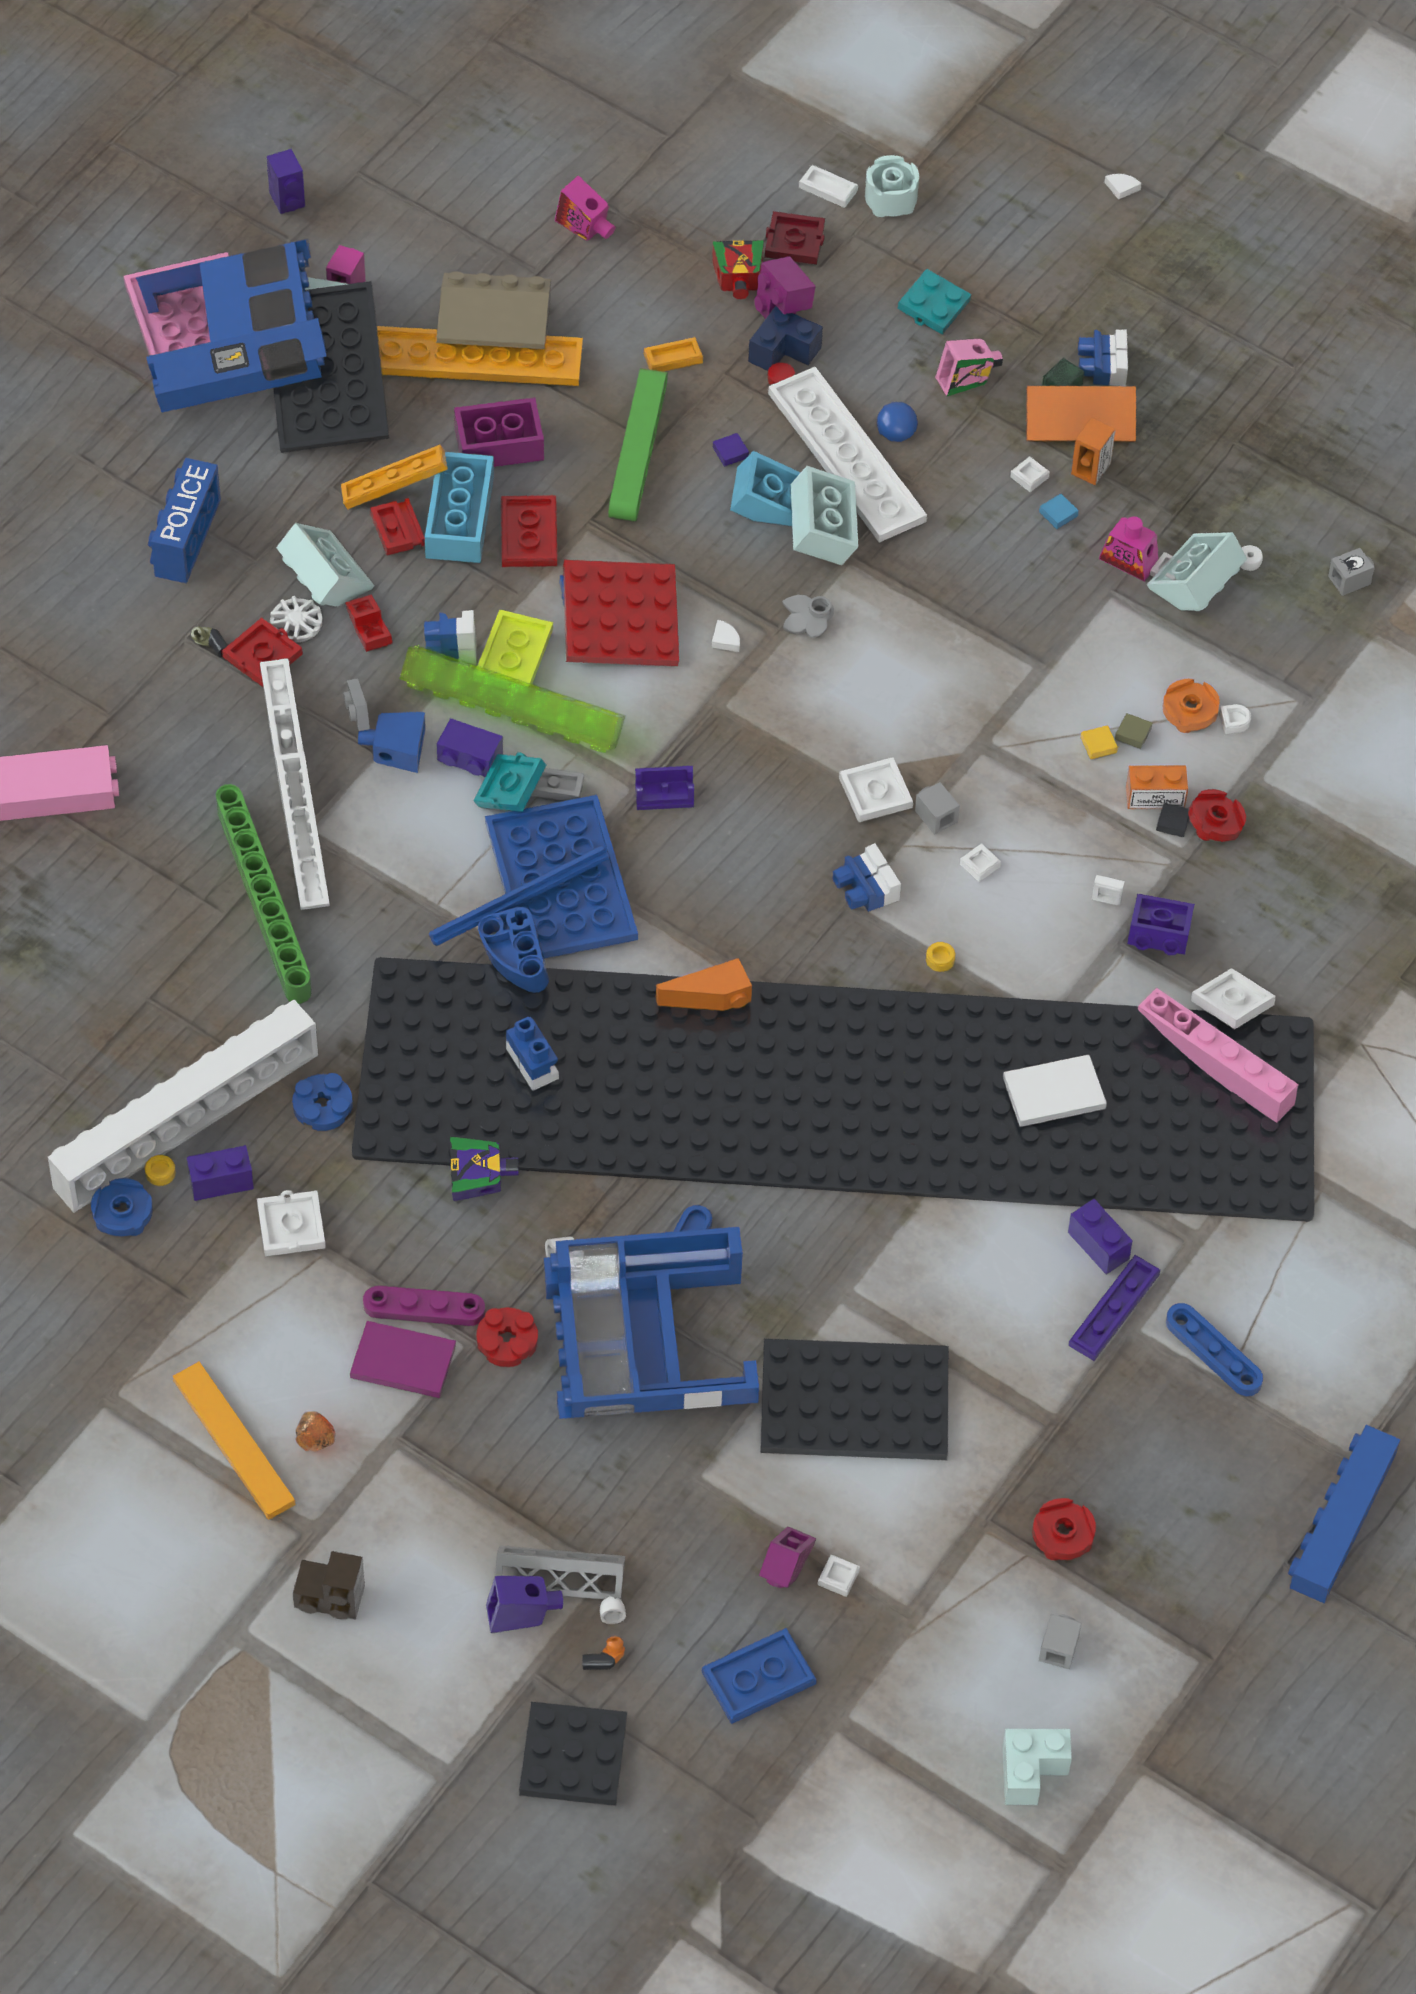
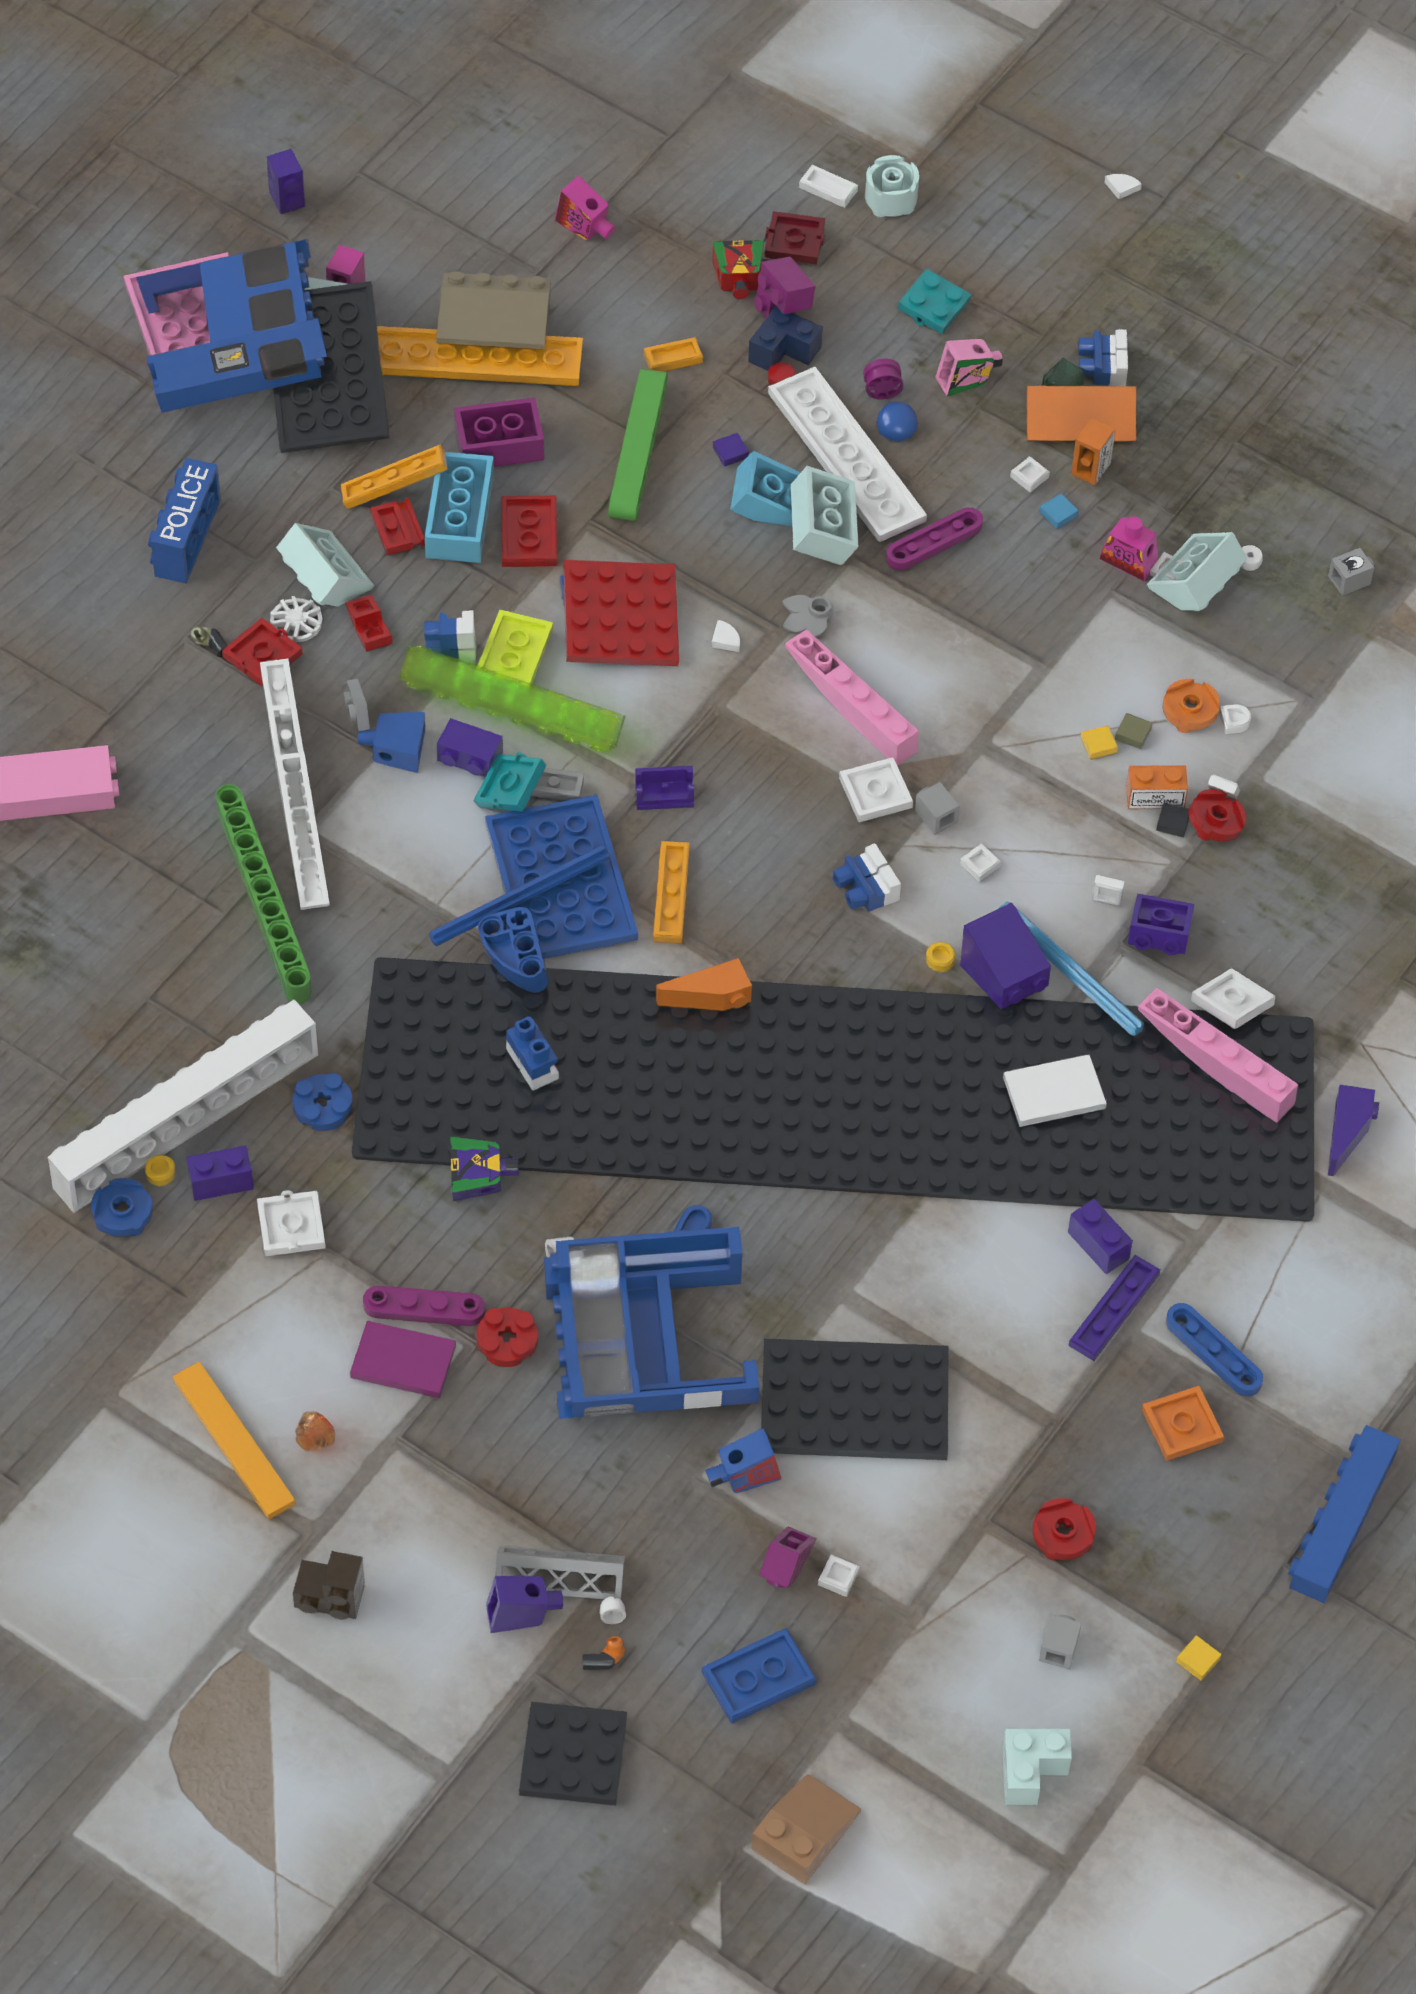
none -> light orange tile [653,841,690,944]
none -> blue torso [705,1428,782,1493]
none -> medium nougat slope [752,1774,861,1885]
none -> bright pink slope [785,629,919,766]
none -> magenta wheel [863,359,904,400]
none -> magenta plate [886,507,983,570]
none -> dark purple slope [960,902,1051,1009]
none -> dark azure axle [999,901,1144,1036]
none -> orange plate [1141,1386,1224,1461]
none -> yellow tile [1176,1635,1222,1681]
none -> white tile [1208,774,1240,799]
none -> dark purple slope [1327,1085,1379,1176]

